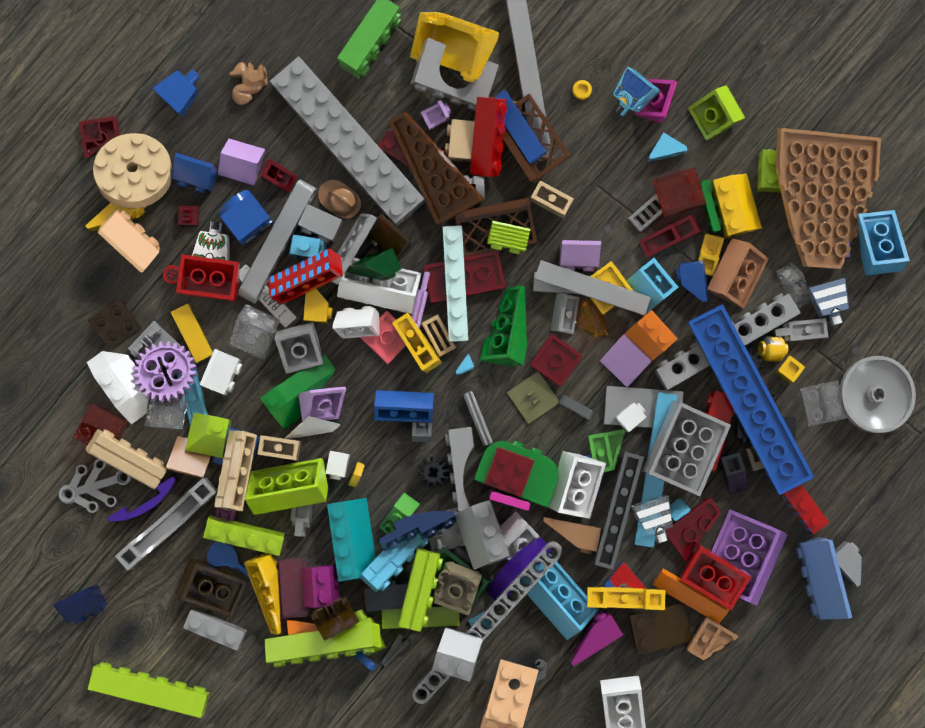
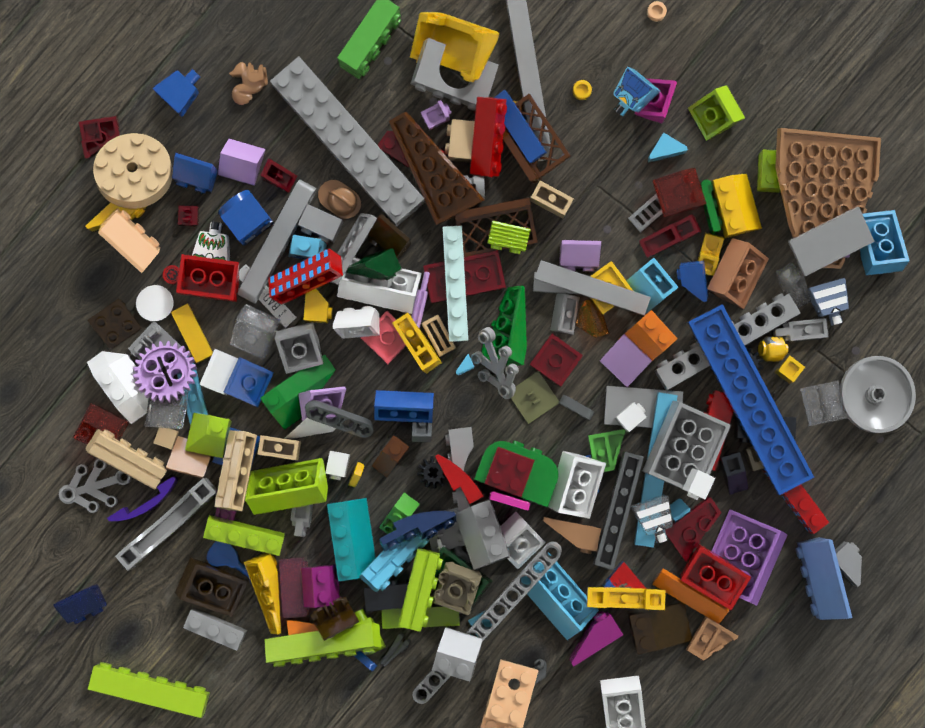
light grey axle [464,391,493,446] -> none
dark purple slope [488,537,552,606] -> none
none -> white sticker [136,285,173,321]
none -> tan tile [154,425,179,450]
none -> blue tile [224,357,274,407]
none -> dark grey beam [305,400,374,438]
none -> reddish brown slope [372,436,410,478]
none -> red slope [435,454,484,504]
none -> light grey plant [471,327,519,399]
none -> light nougat tile [647,1,667,22]
none -> white brick [683,468,715,500]
none -> light grey tile [788,207,874,276]

